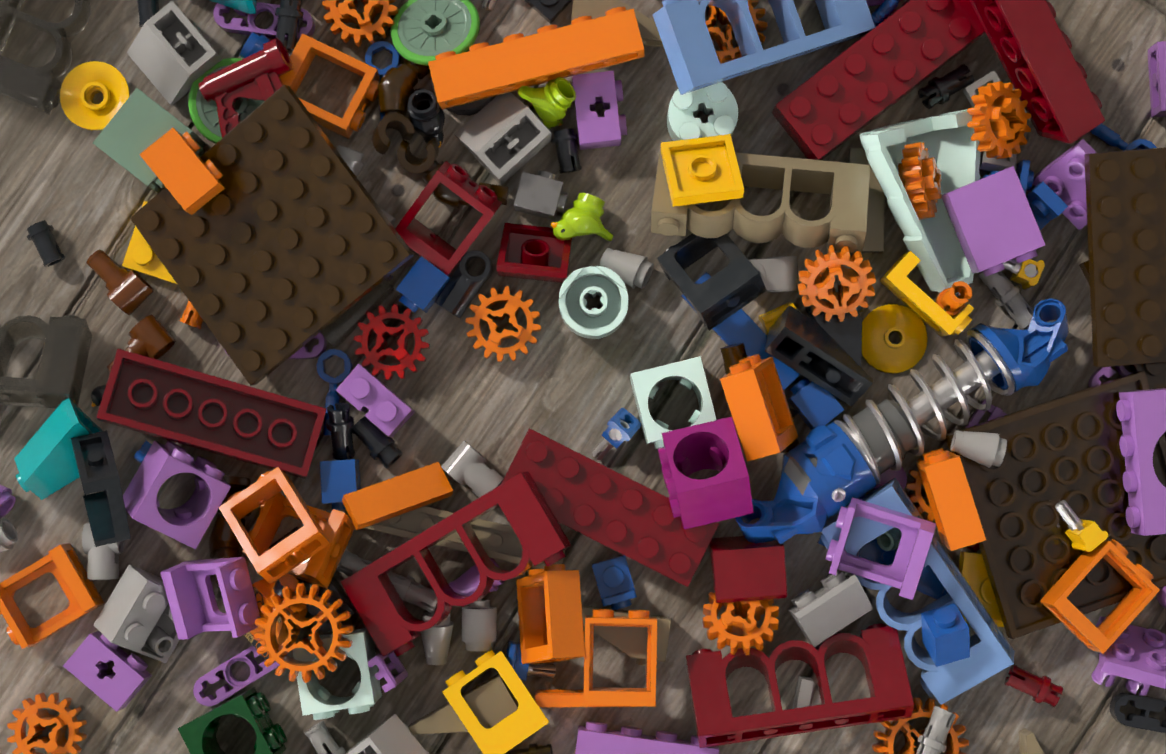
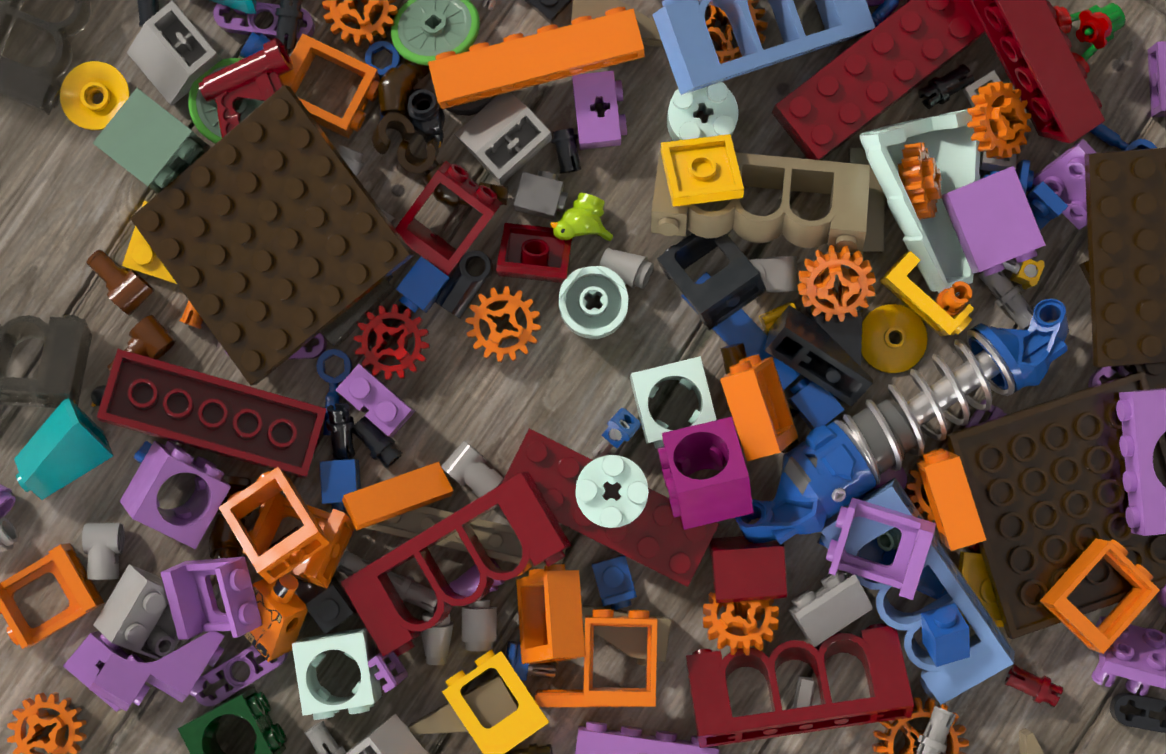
black pin [27,220,65,267] -> none
black window [71,430,131,547] -> none
orange brick [139,127,225,215] -> none
orange gear [254,583,354,683] -> none
lime animal [518,77,576,129] -> none
light grey cone [950,430,1007,468] -> none
yellow piece [1055,500,1108,552] -> none
none -> medium lavender arch [89,631,224,711]
none -> light aqua brick [576,455,649,528]
none -> red plant [1054,3,1126,74]

